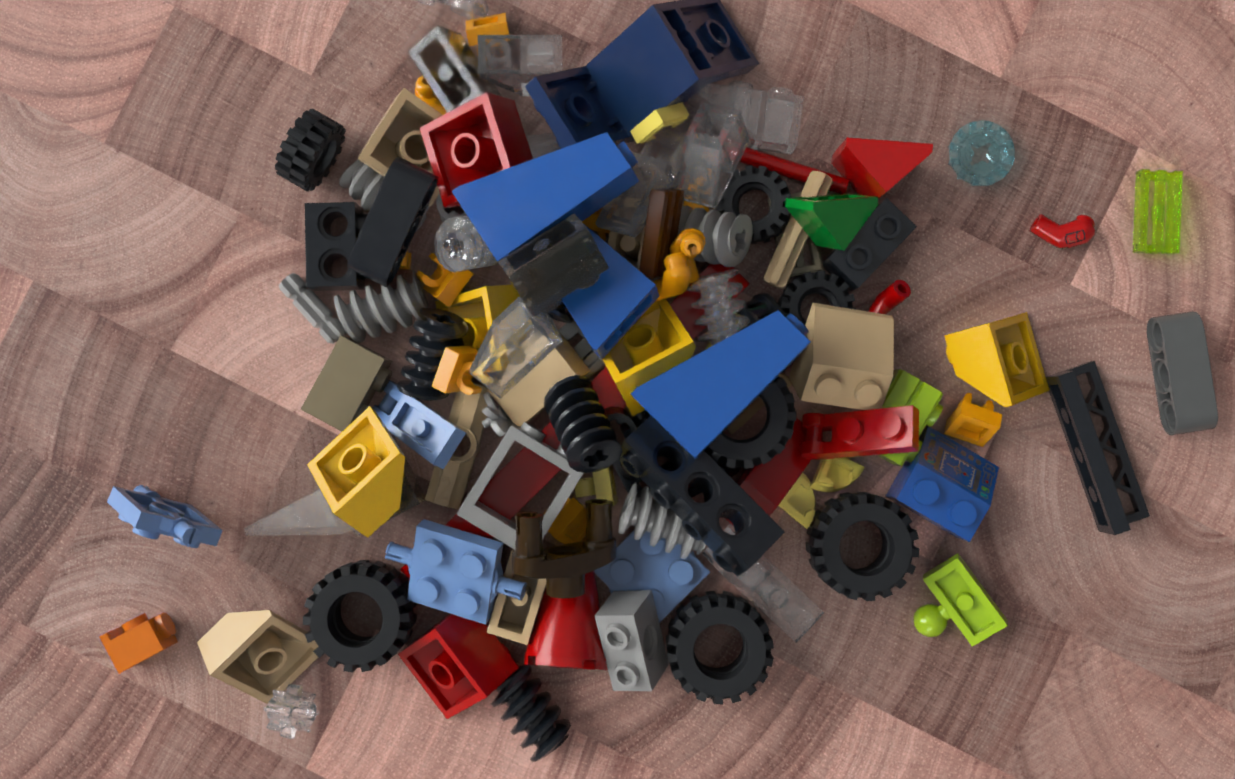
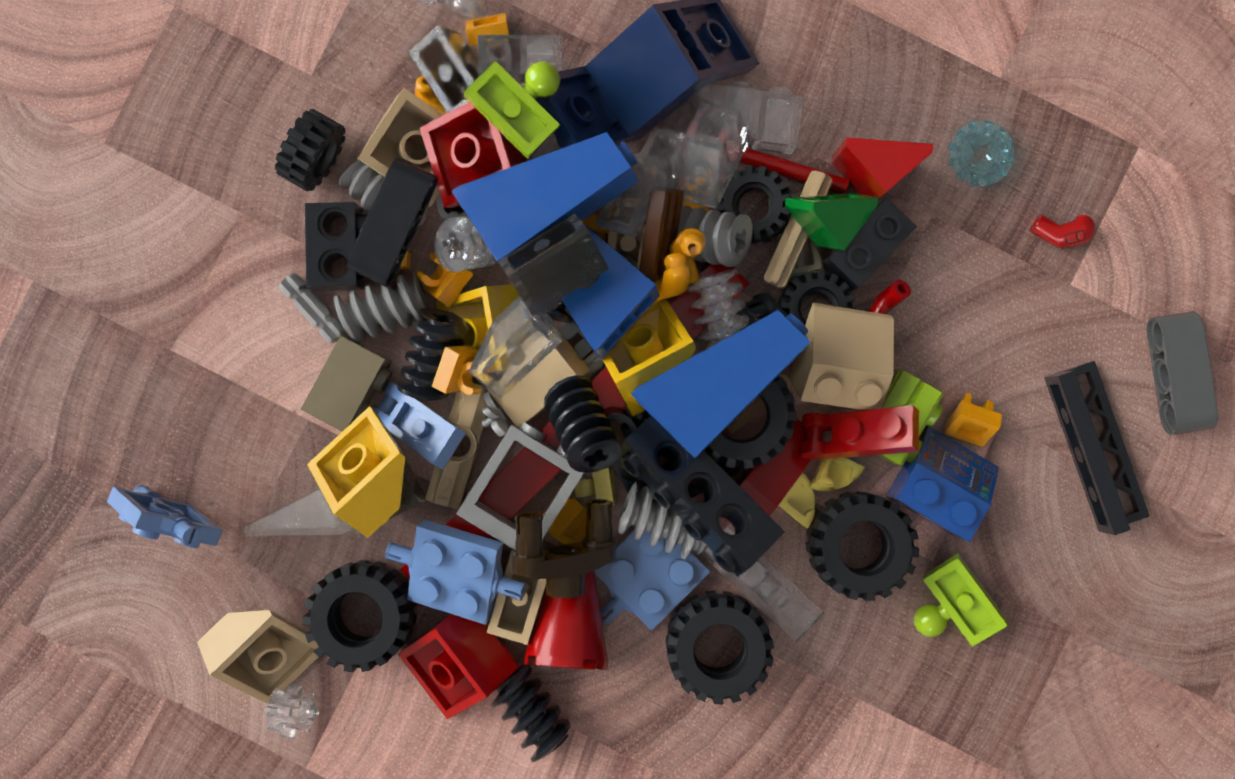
orange brick [99,612,178,674] -> none
light grey brick [595,590,669,691] -> none
light yellow tile [630,102,689,144] -> none
yellow slope [944,312,1049,407] -> none
clear neon green tile [1133,169,1183,255] -> none
none -> lime plate [464,61,560,159]

